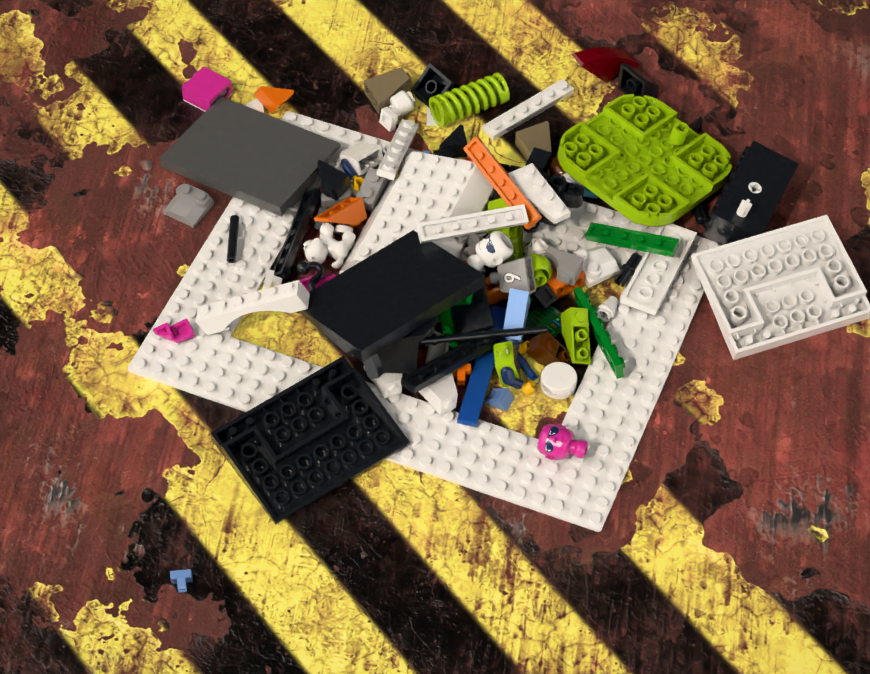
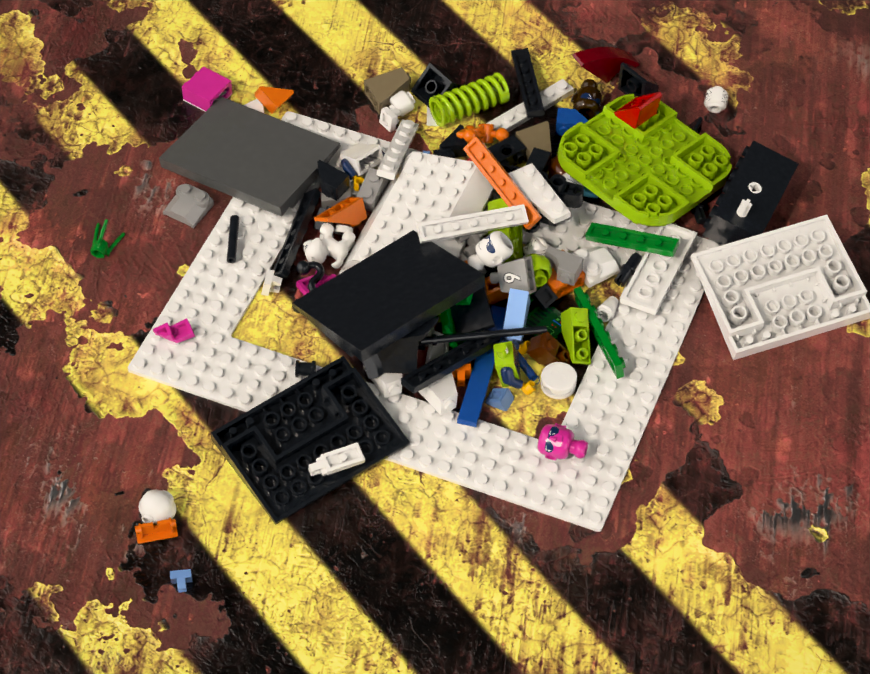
white arch [196,280,310,335] -> none
lime piece [669,122,689,146] -> none
none -> green plant [90,219,125,258]
none -> orange hinge [135,517,178,544]
none -> white plant [138,489,176,525]
none -> black bush [295,360,316,378]
none -> white hinge [308,443,365,476]
none -> orange piece [456,124,509,143]
none -> black brick [488,135,527,167]
none -> black plate [511,48,545,118]
none -> blue slope [555,108,589,136]
none -> dark brown piece [571,79,602,120]
none -> red slope [614,92,662,129]
none -> white head [704,86,729,113]

